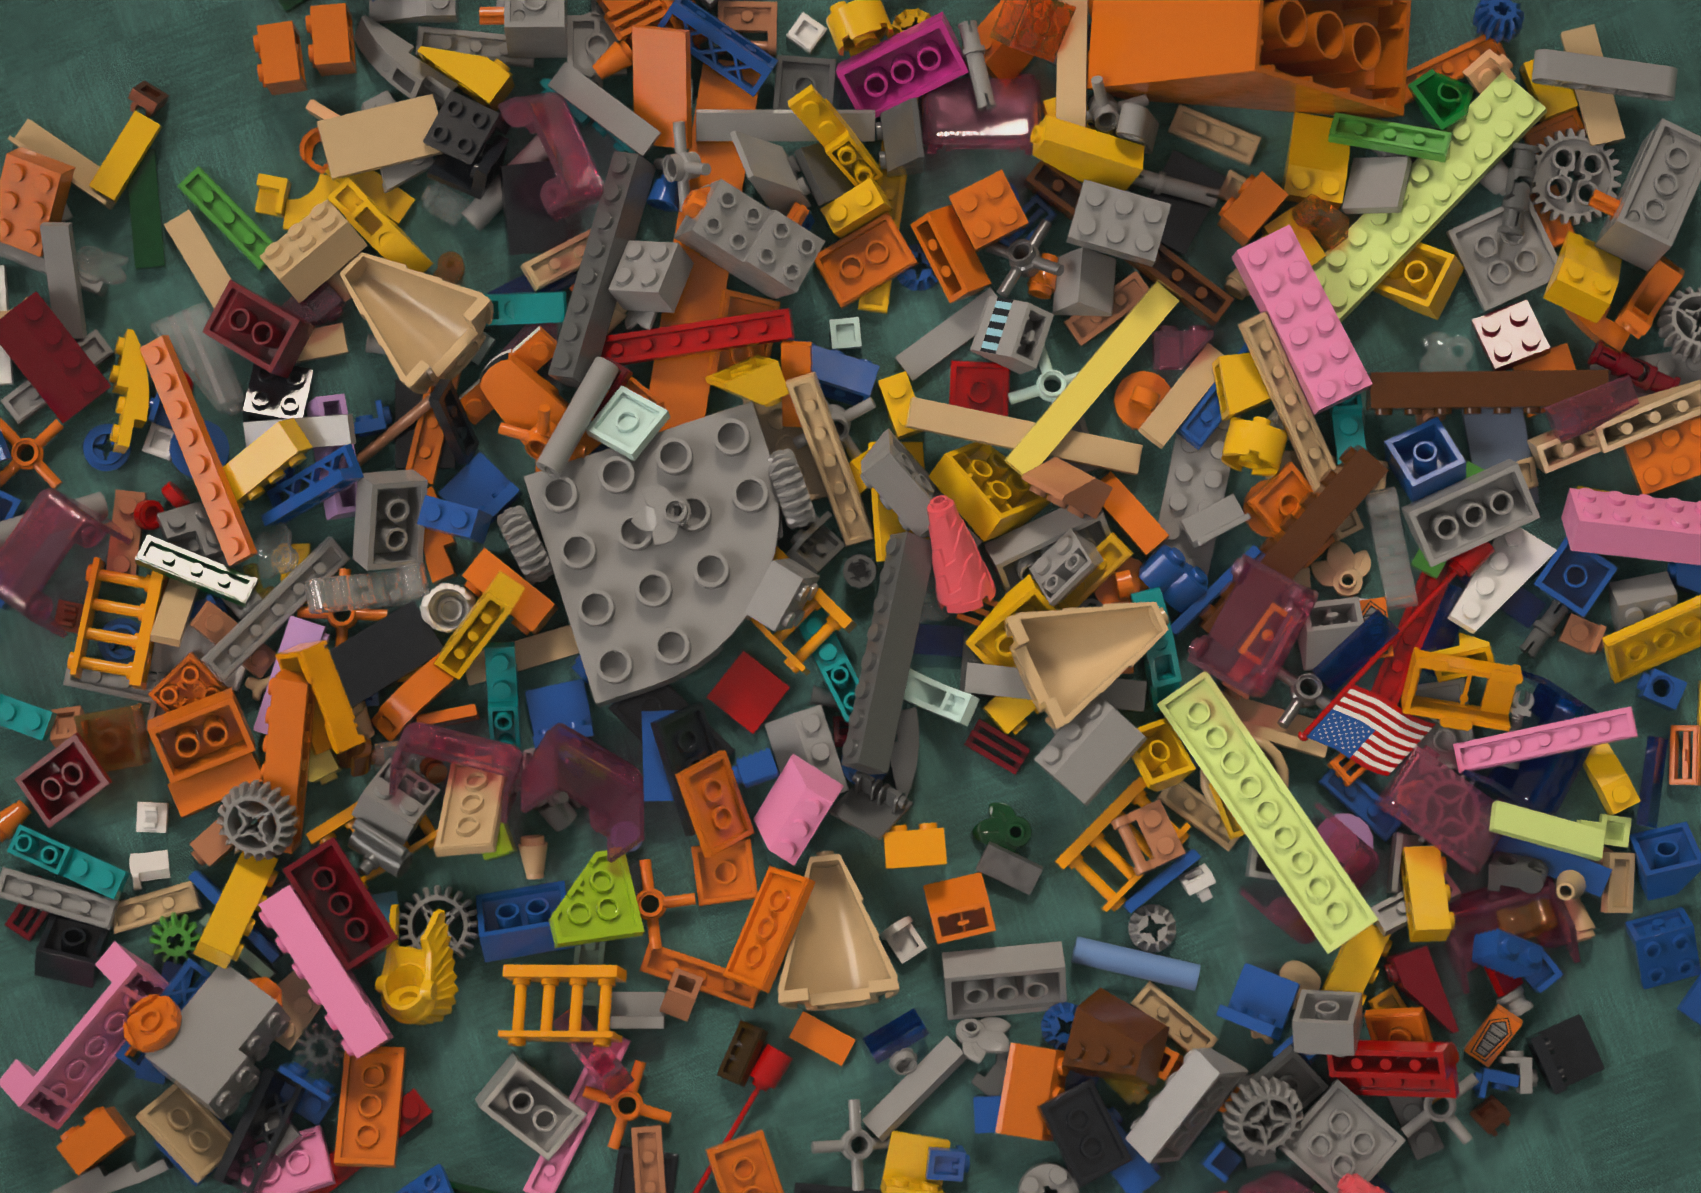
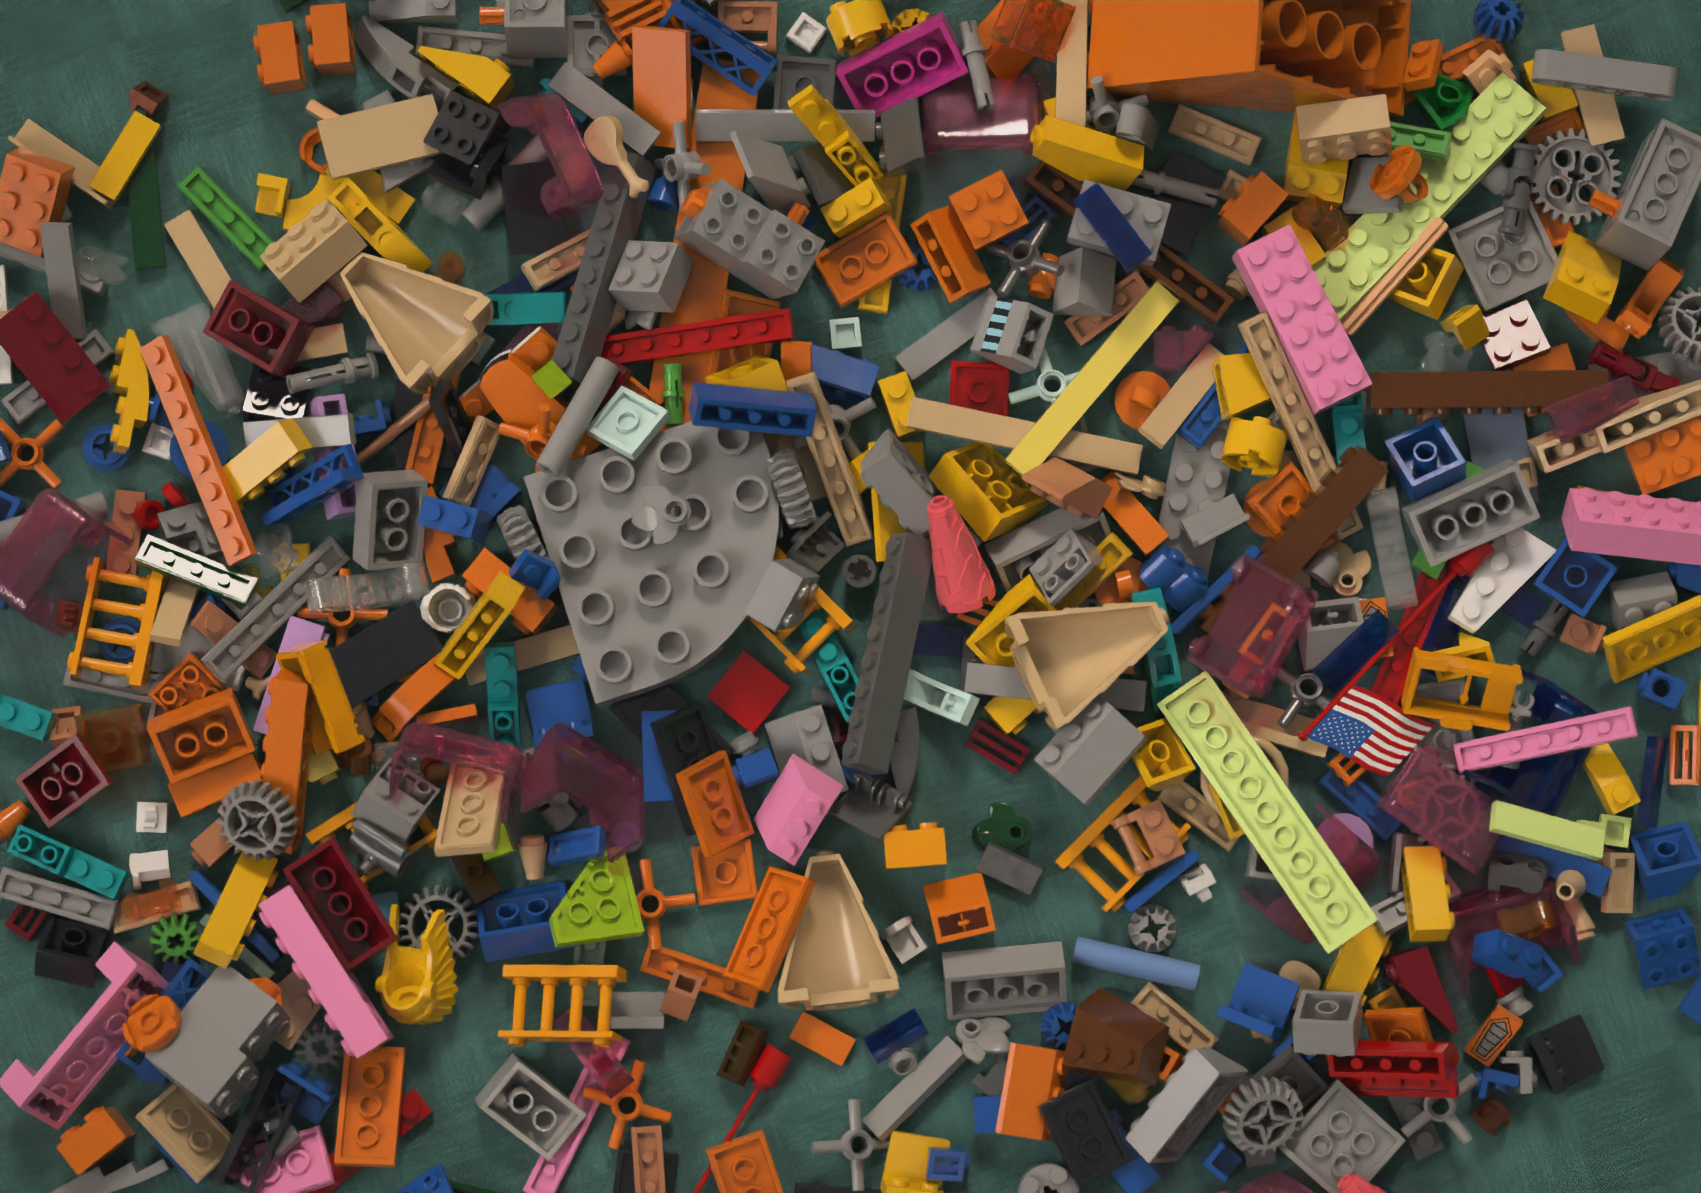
none -> clear orange leg [121,877,182,919]
none -> light grey pin [286,352,379,394]
none -> tan tile [442,415,500,507]
none -> dark brown plate [450,853,503,907]
none -> blue bracket [509,549,561,600]
none -> lime tile [531,360,572,399]
none -> blue tile [548,826,606,867]
none -> tan piece [584,115,649,198]
none -> bright green pin [662,364,686,425]
none -> blue brick [688,382,817,437]
none -> light grey plate [731,731,759,757]
none -> clear blue tile [1073,182,1152,273]
none -> tan plate [1113,471,1166,500]
none -> tan brick [1296,94,1392,164]
none -> light grey hat [1303,548,1341,587]
none -> light nougat axle [1341,217,1449,336]
none -> orange tile [1369,144,1428,203]
none -> orange plate [1403,39,1444,92]
none -> yellow slope [1440,304,1490,350]

